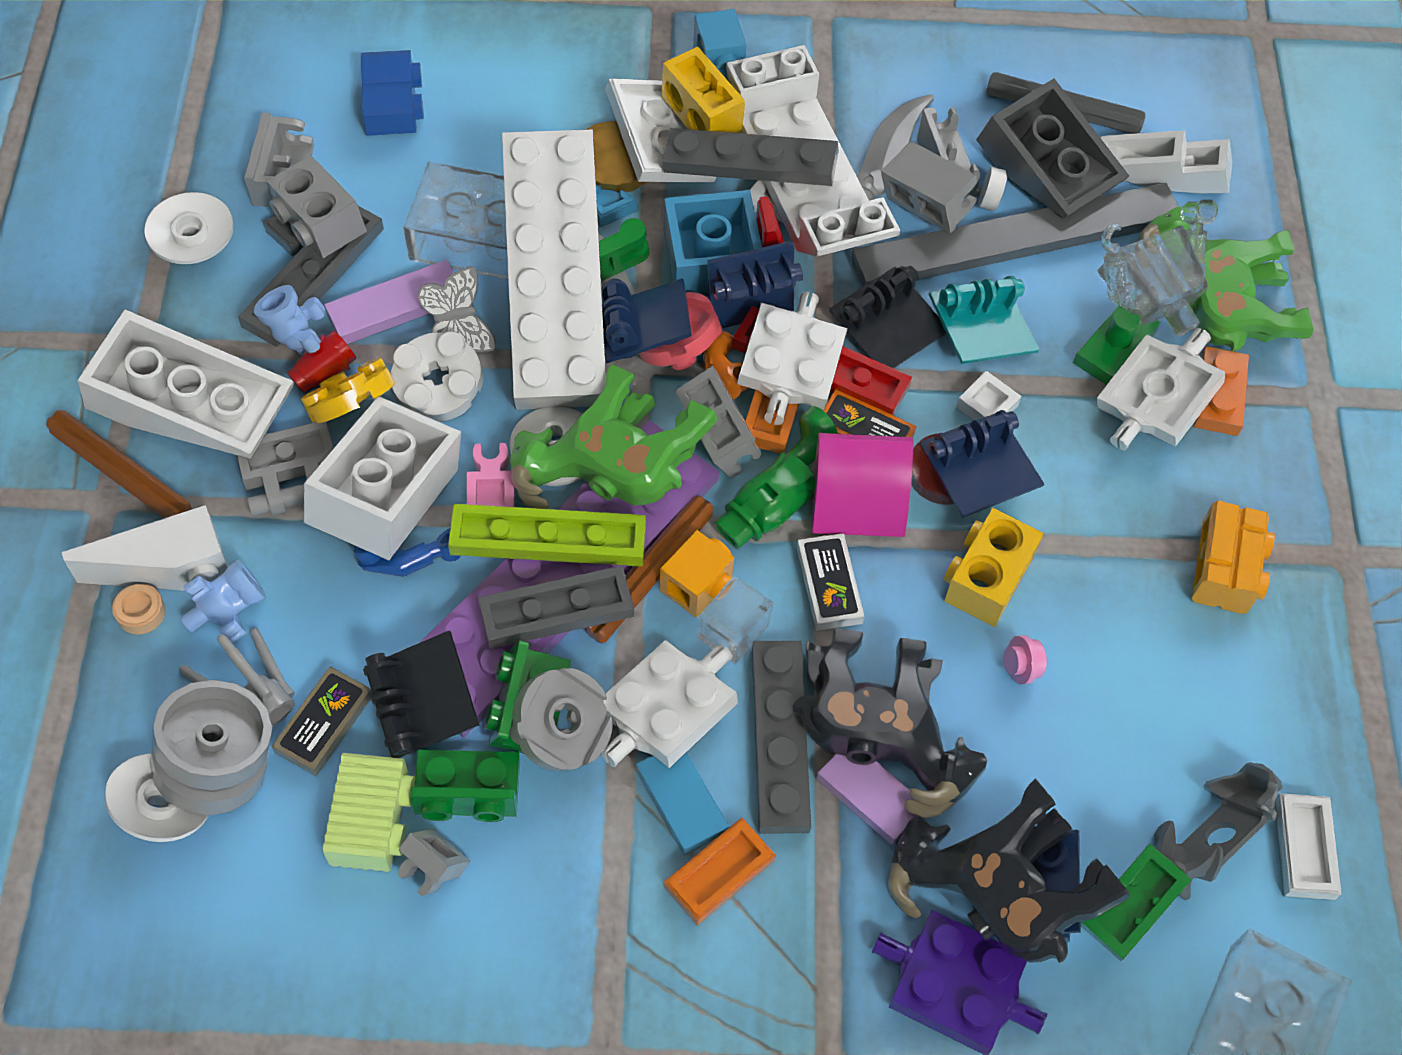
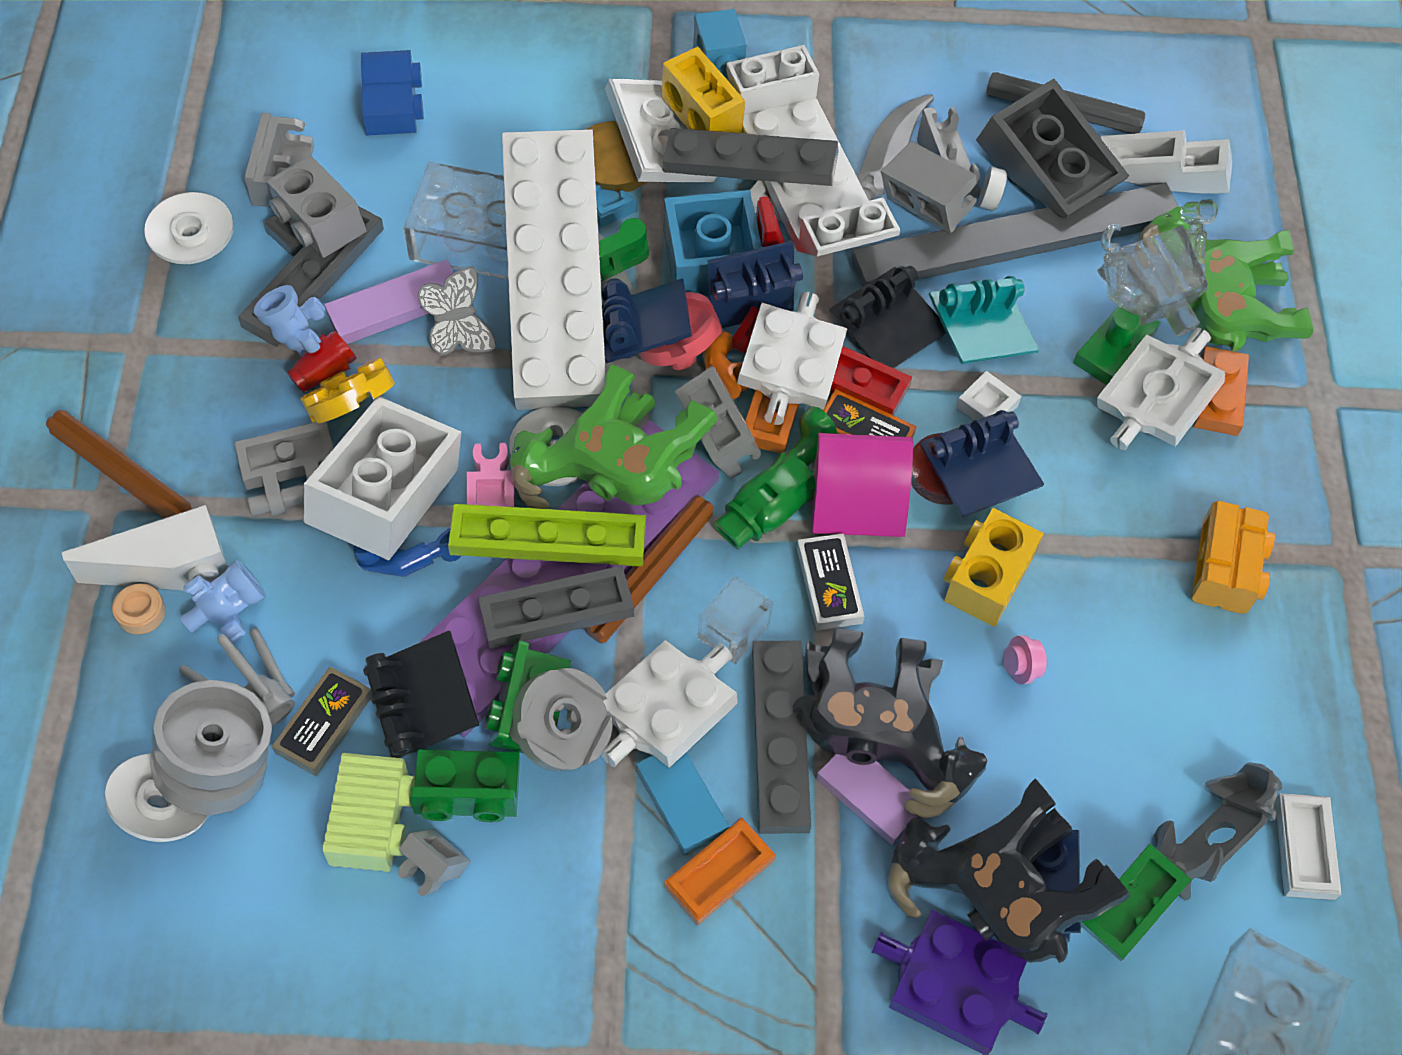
white slope [77,310,294,459] -> none
white plate [391,332,483,422] -> none
light orange brick [660,530,735,618] -> none

